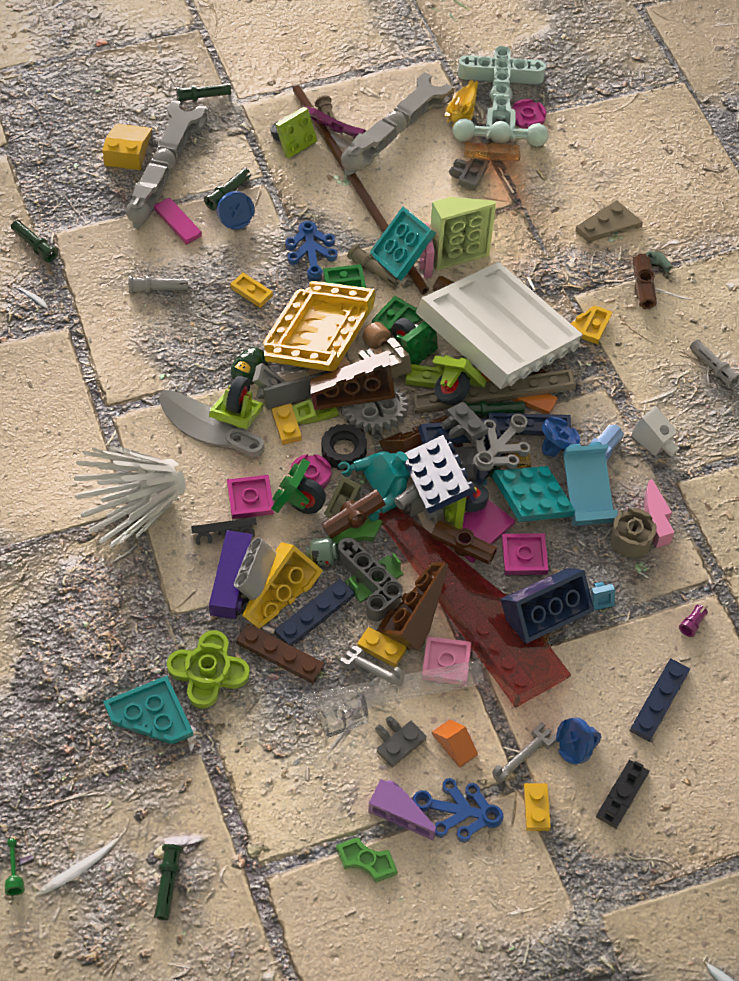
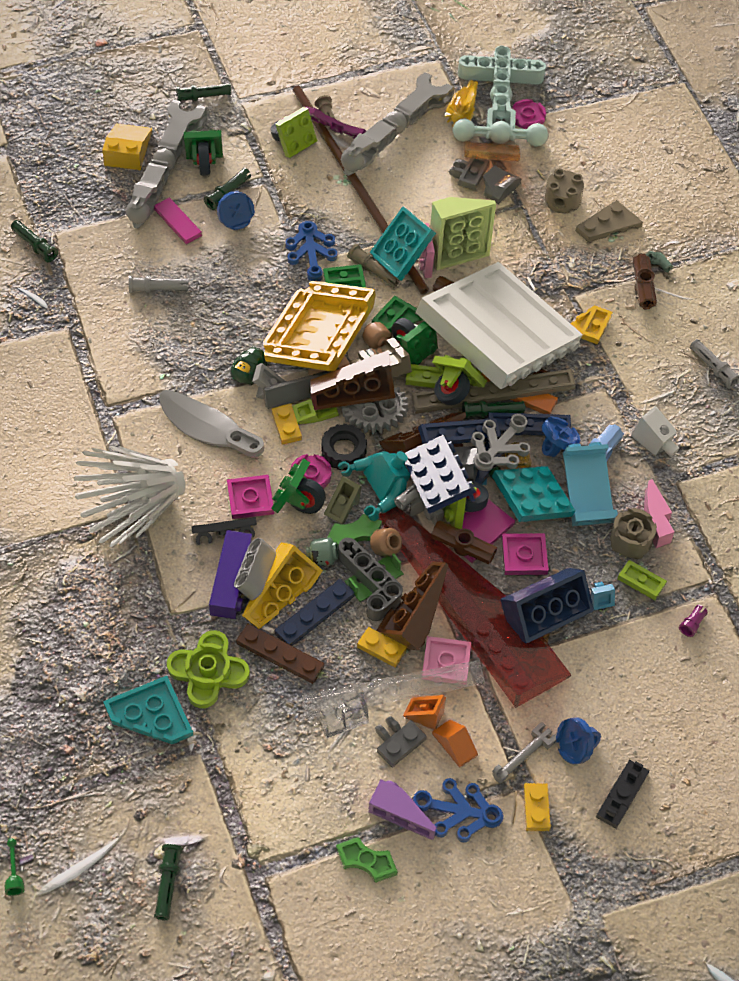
lime plate [209,376,264,429] -> none
yellow plate [230,272,273,308] -> none
reddish brown piece [321,489,386,539] -> none
light grey hinge [338,645,404,687] -> none
dark grey hinge [441,402,489,442] -> none
dark blue plate [630,658,690,742] -> none
none -> green plate [184,130,223,176]
none -> medium nougat head [370,528,402,556]
none -> orange slope [403,695,446,730]
none -> dark grey slope [483,165,522,205]
none -> dark tan brick [544,168,584,214]
none -> lime plate [617,560,667,600]

